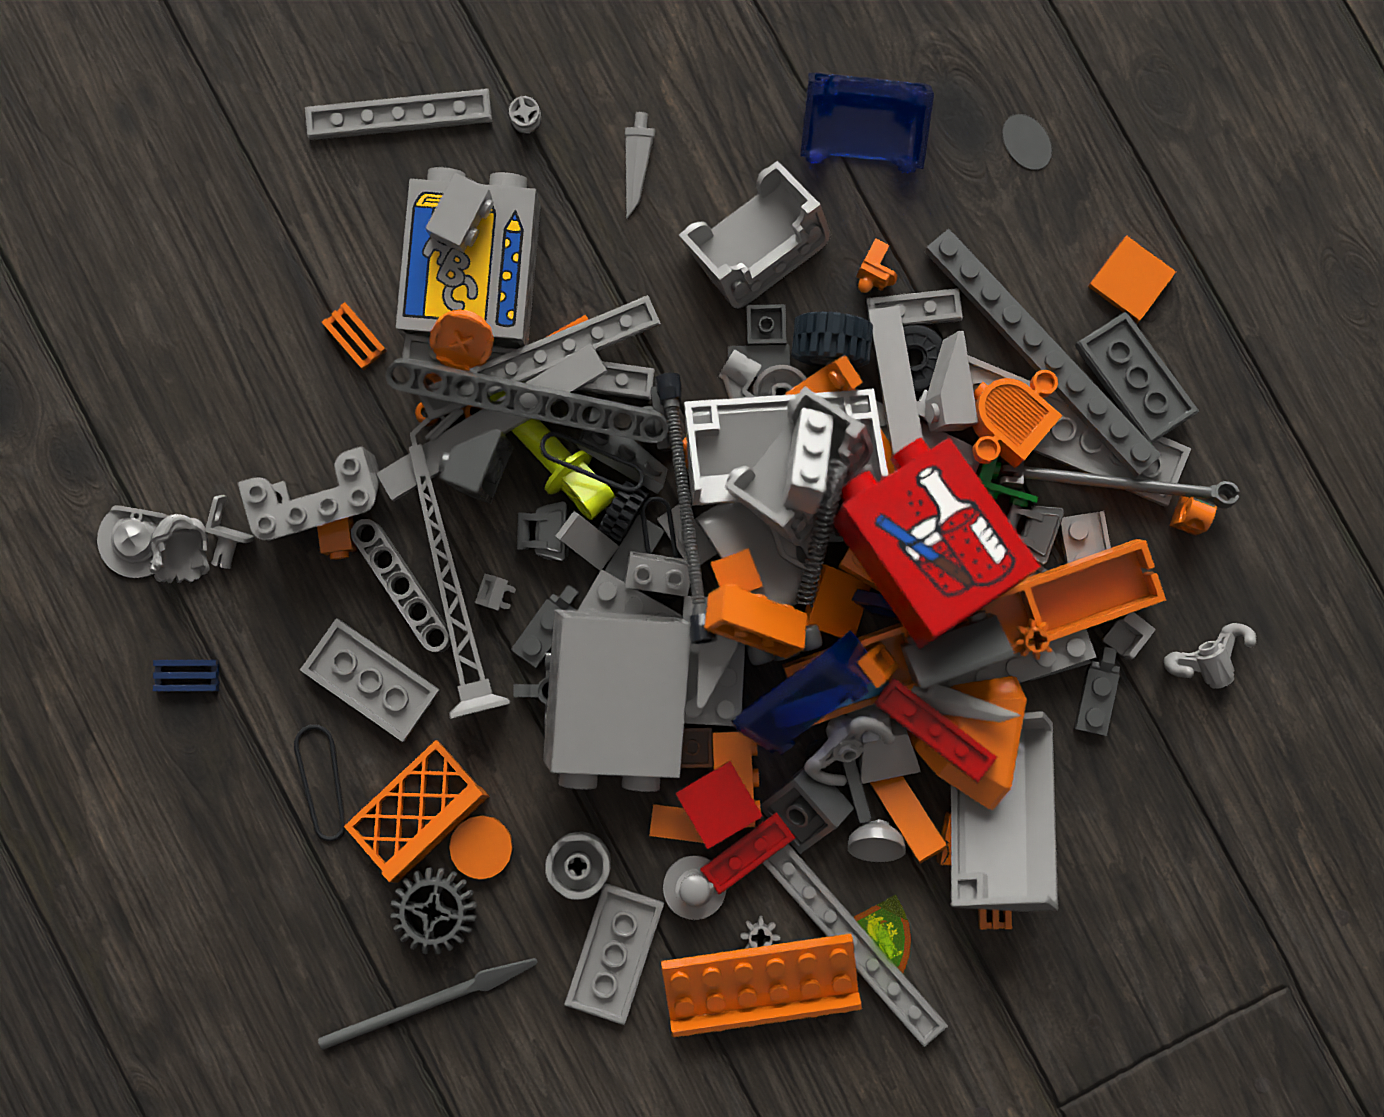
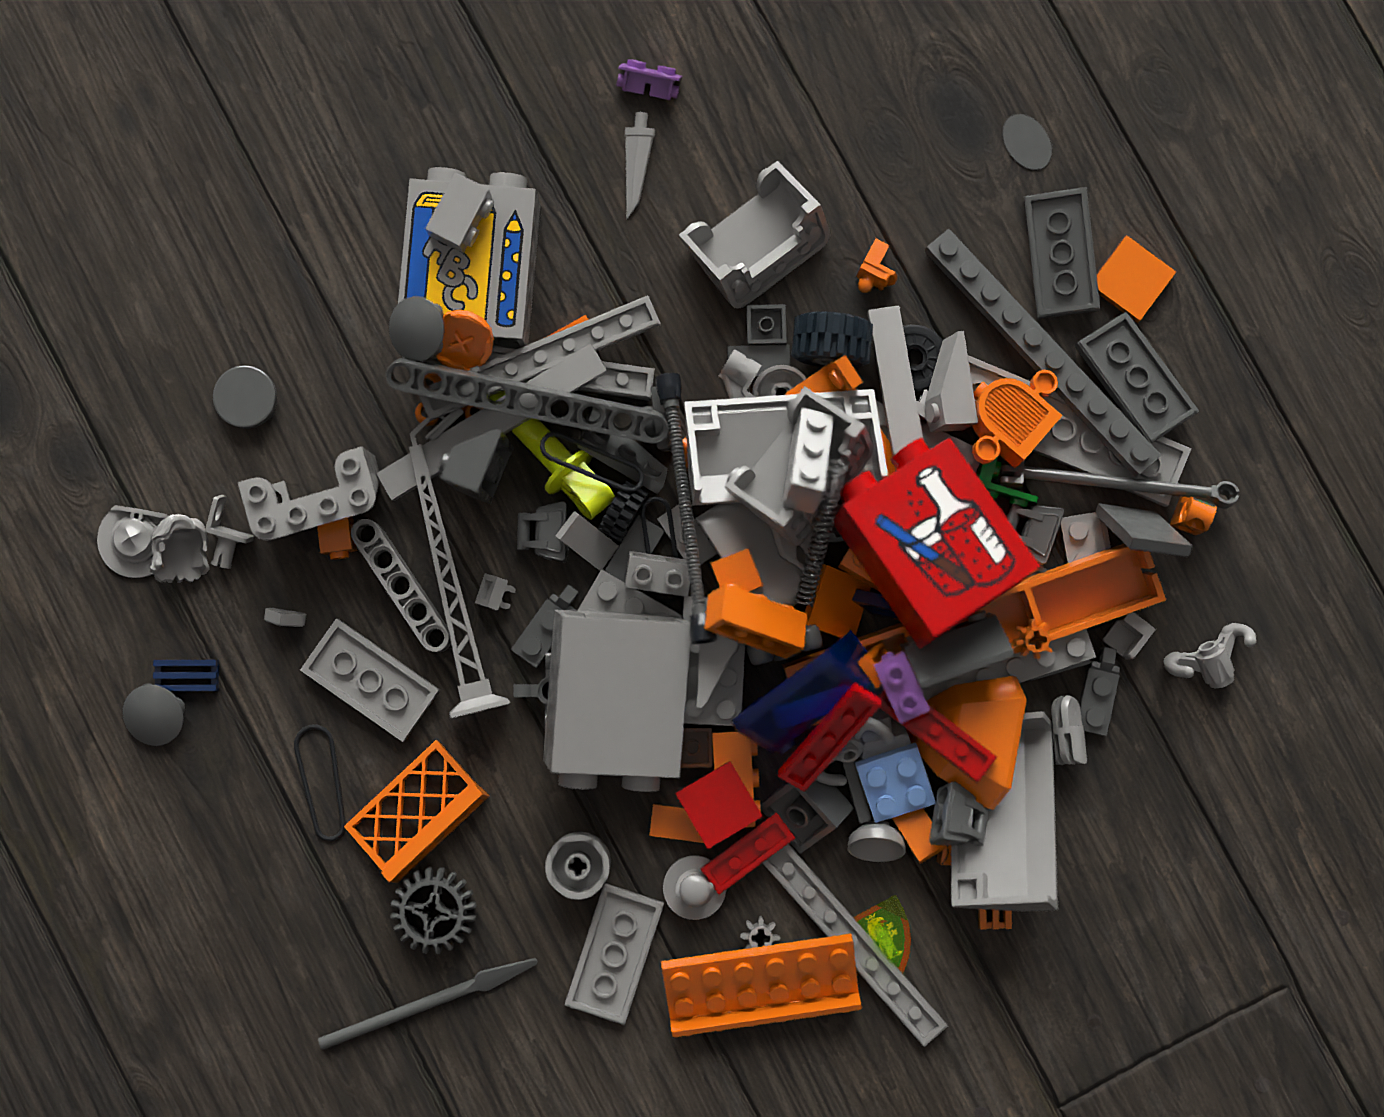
light grey tile [305,89,492,140] -> none
orange tile [322,302,387,370] -> none
orange tile [449,815,513,879] -> none
light grey wheel [509,96,541,133] -> none
clear blue windscreen [800,73,934,173] -> none
light grey tile [866,288,963,326] -> none
light grey bar [911,683,1021,722] -> none
none -> dark grey dish [123,683,185,746]
none -> dark grey tile [213,365,277,429]
none -> light grey tile [264,608,306,627]
none -> dark grey dish [389,296,444,361]
none -> medium lavender hinge [617,59,682,100]
none -> red tile [778,683,882,792]
none -> light blue plate [855,742,935,823]
none -> medium lavender hinge [874,651,930,724]
none -> dark grey piece [929,781,989,846]
none -> dark grey tile [1024,187,1101,319]
none -> light grey arm [1051,695,1088,765]
none -> dark grey tile [1095,503,1192,557]

